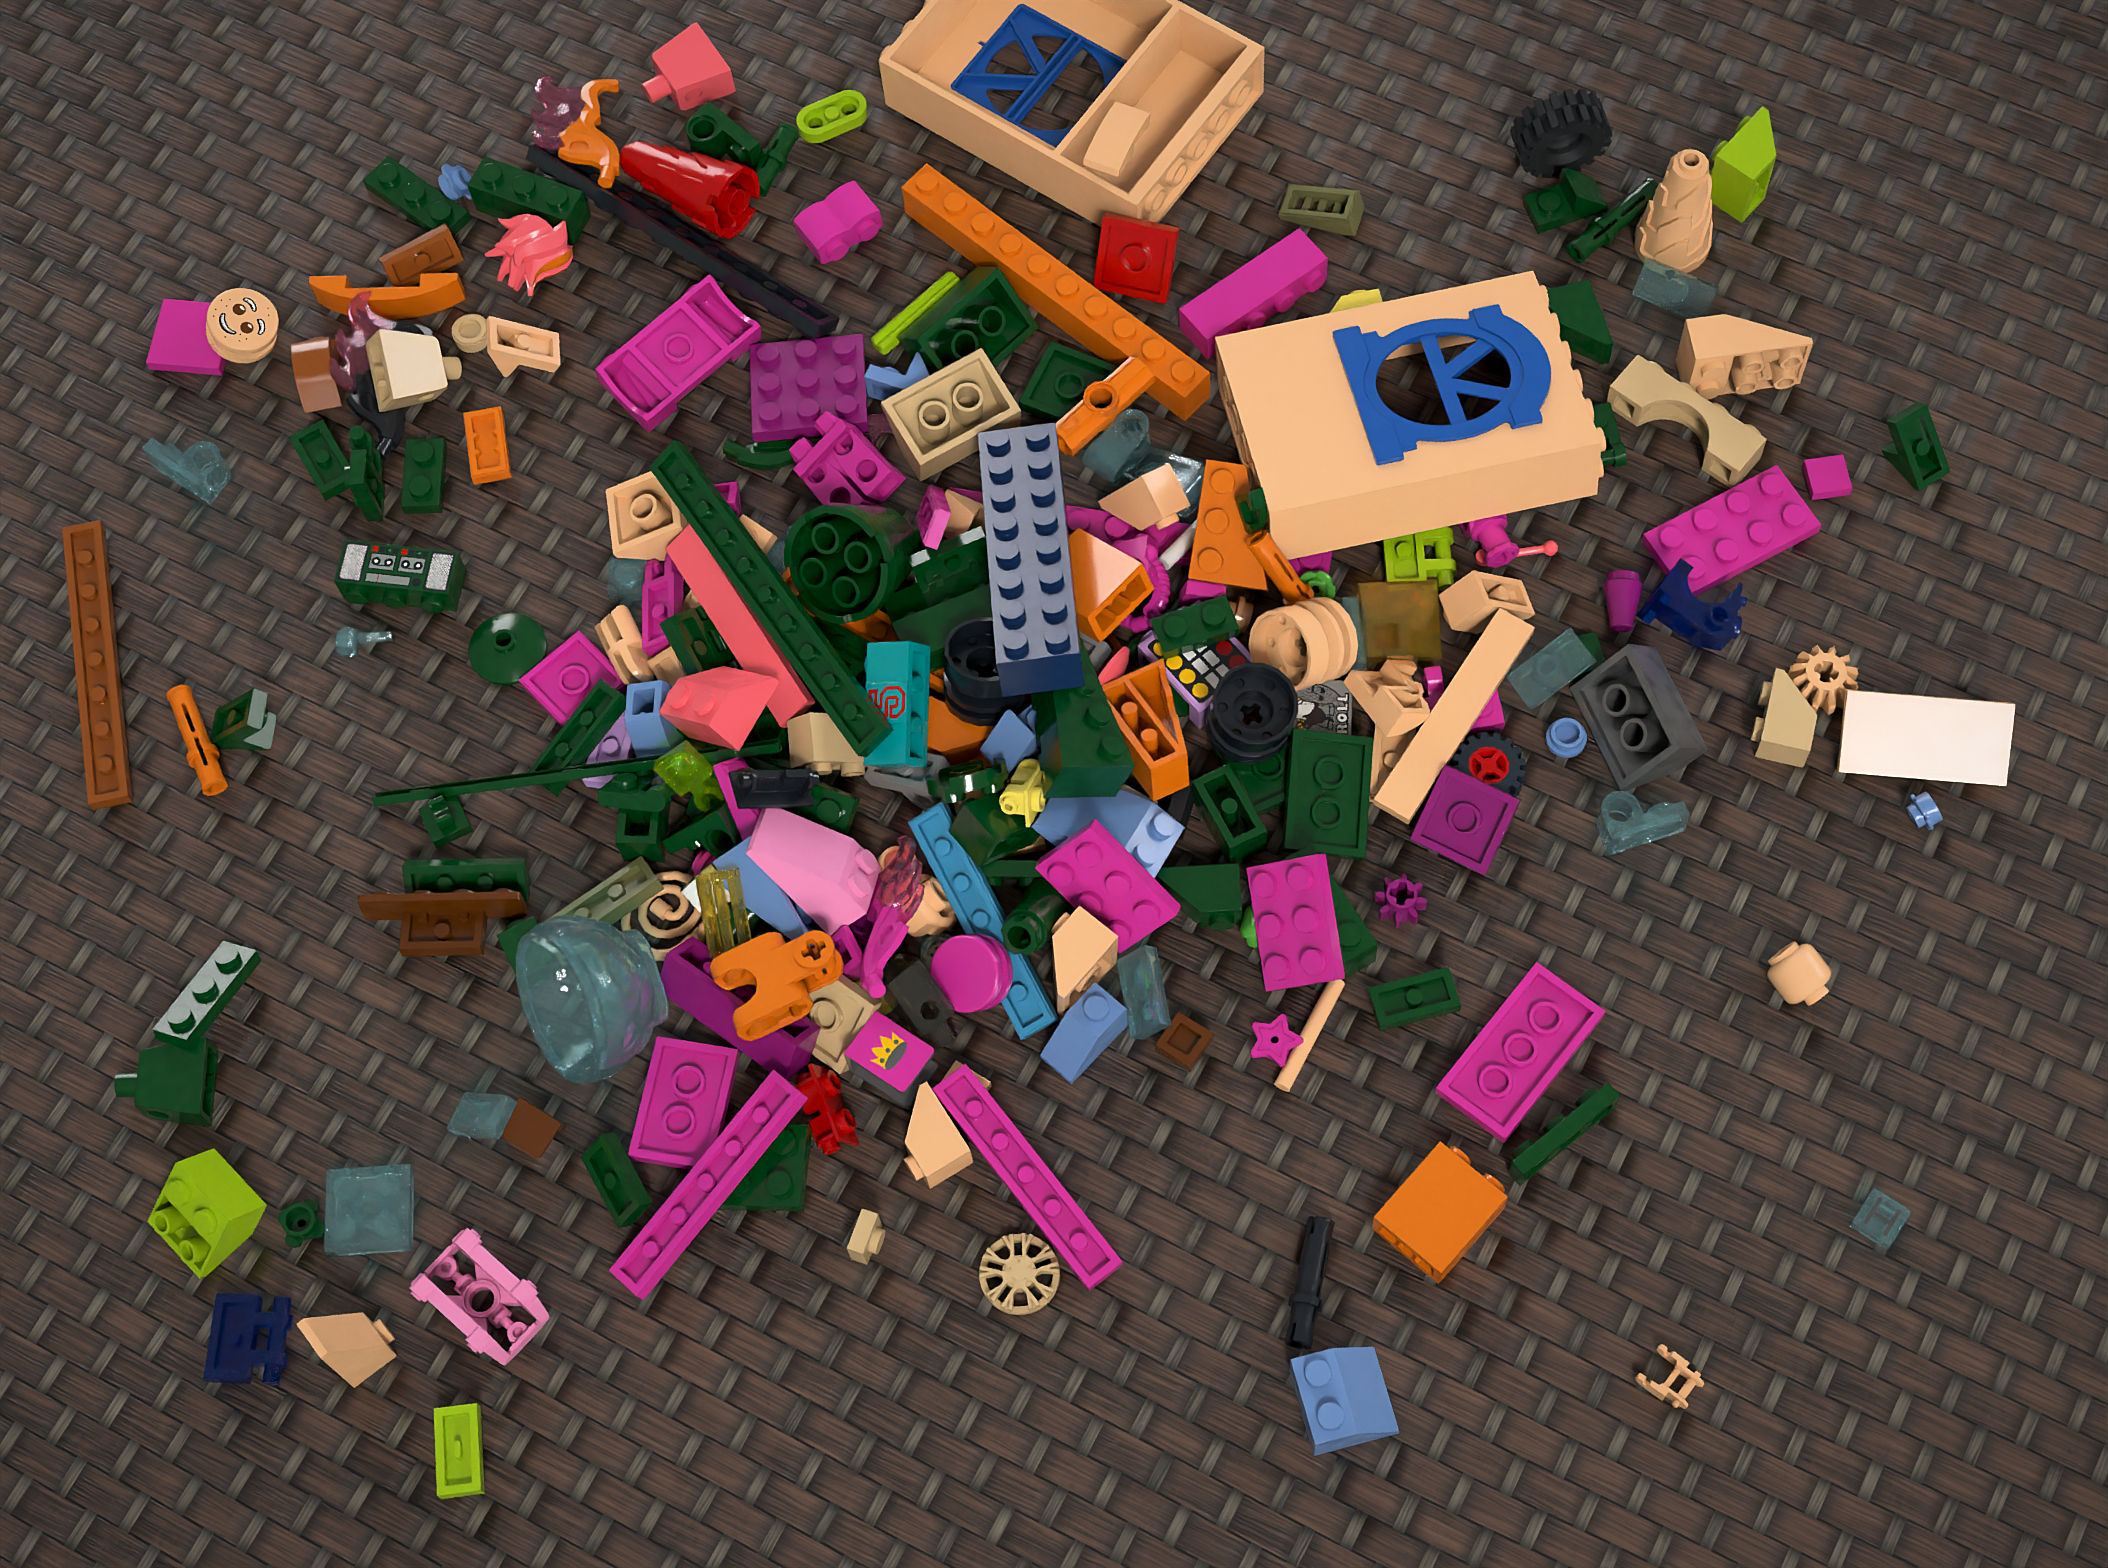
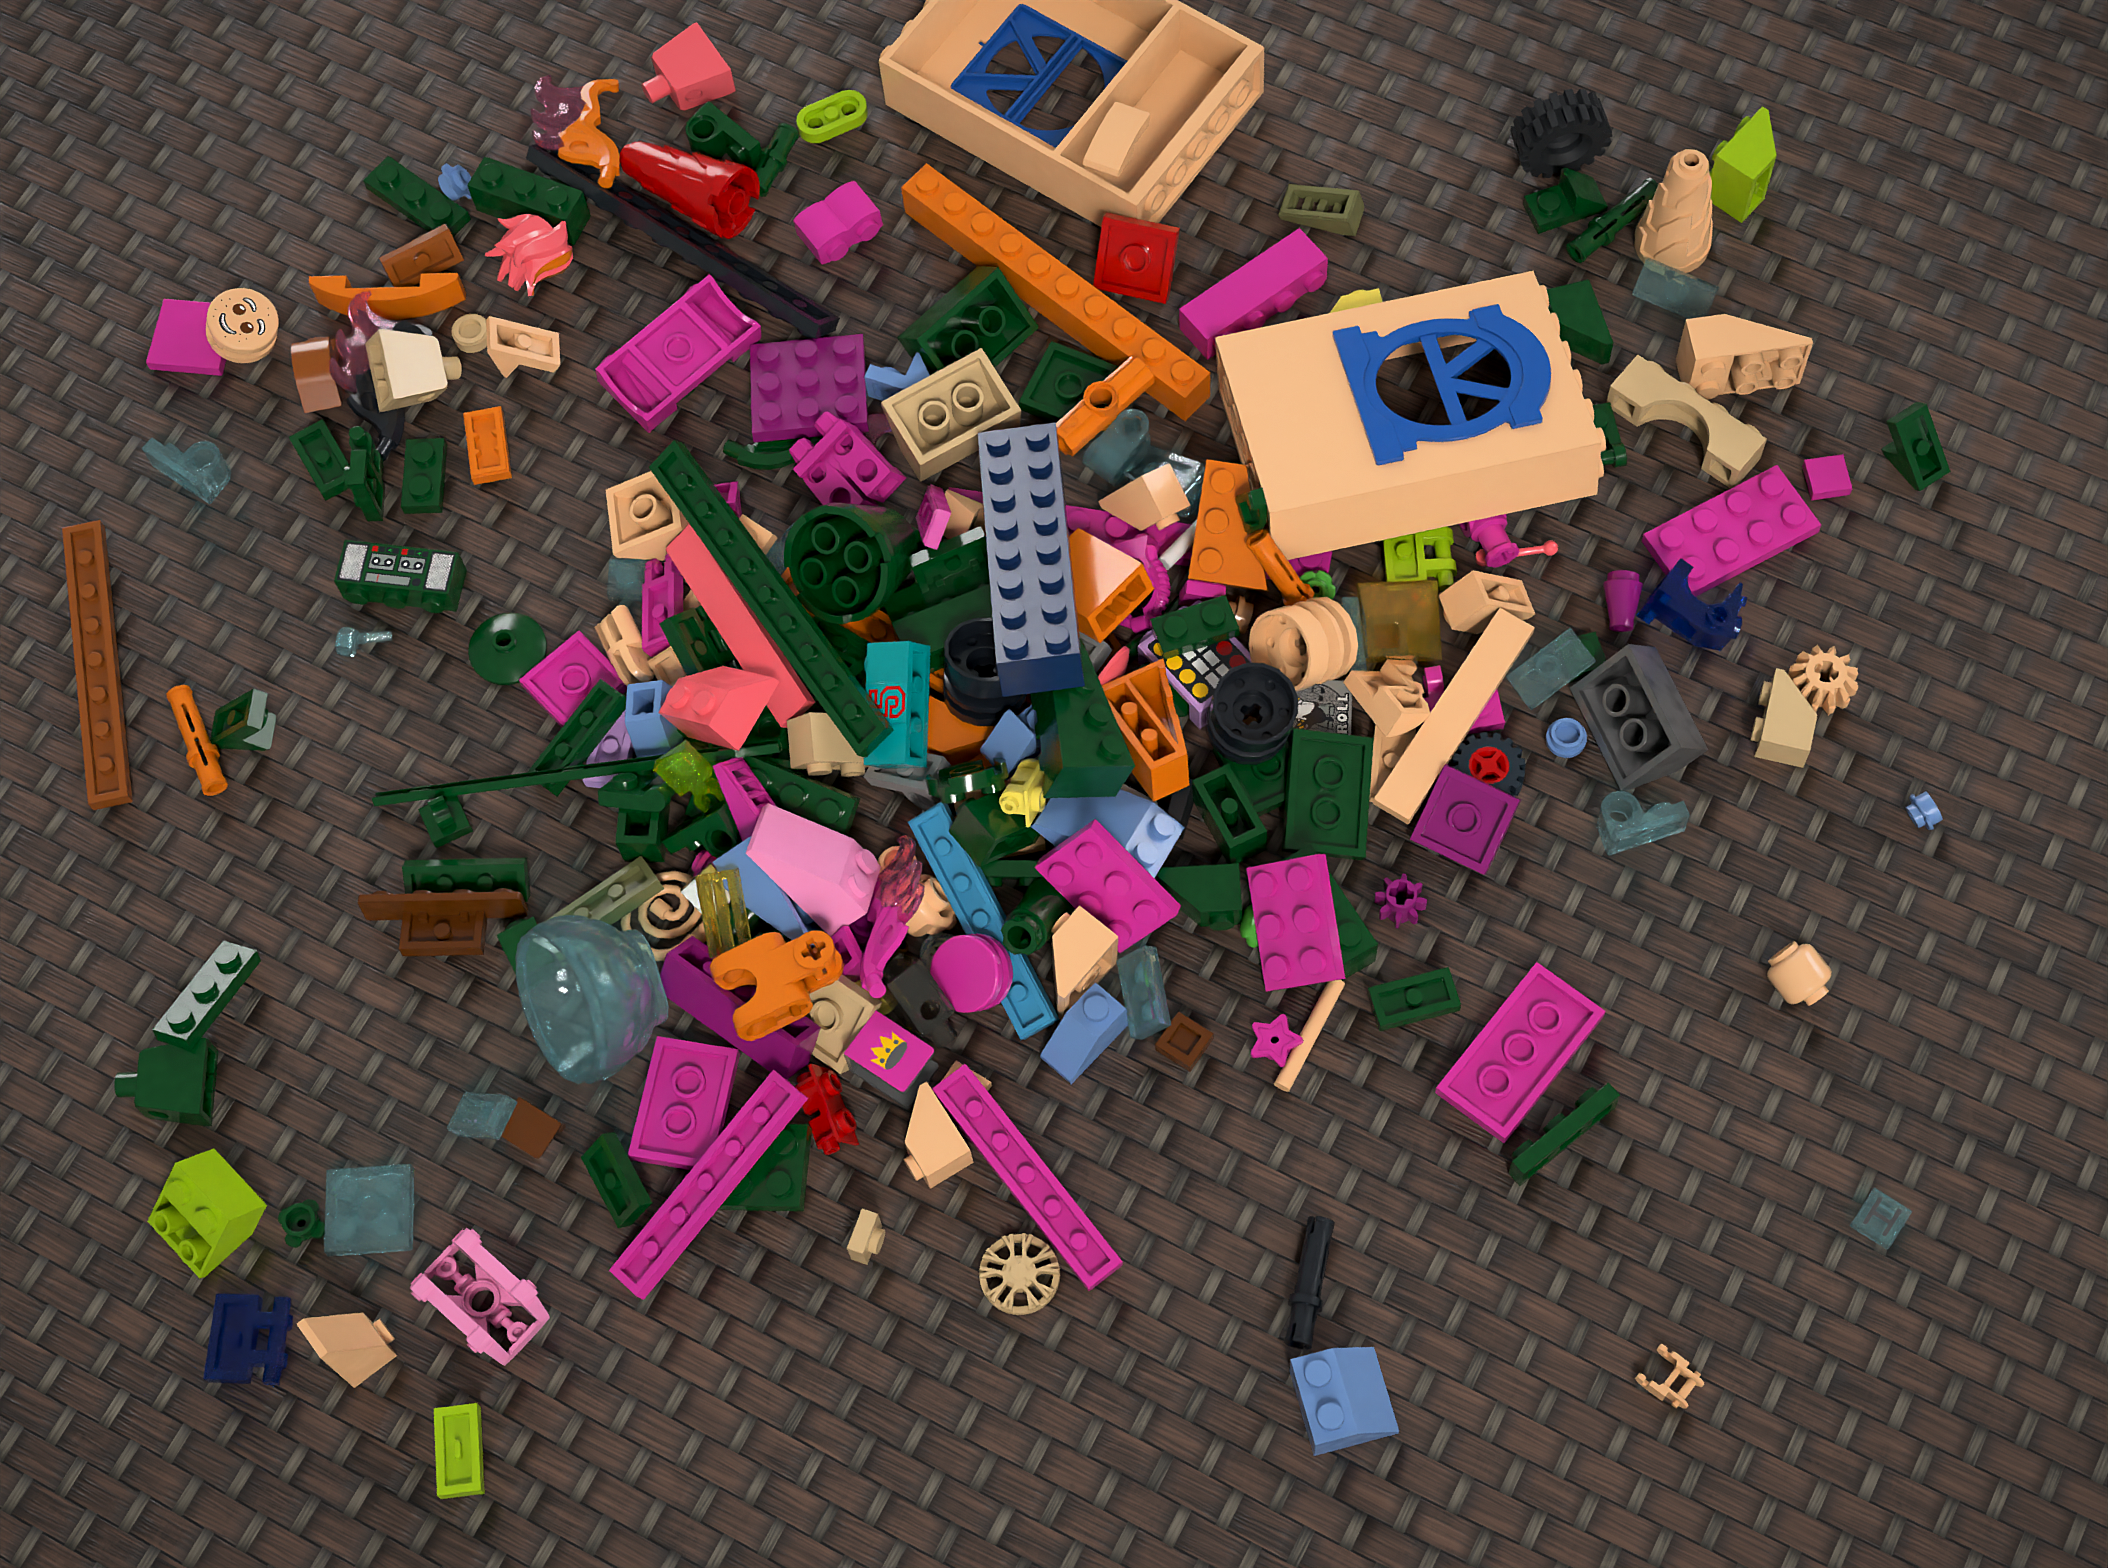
black hinge [728,766,819,809] -> none
lime axle [871,271,961,355] -> none
orange brick [1372,1141,1508,1284] -> none
light nougat tile [1837,689,2015,786] -> none

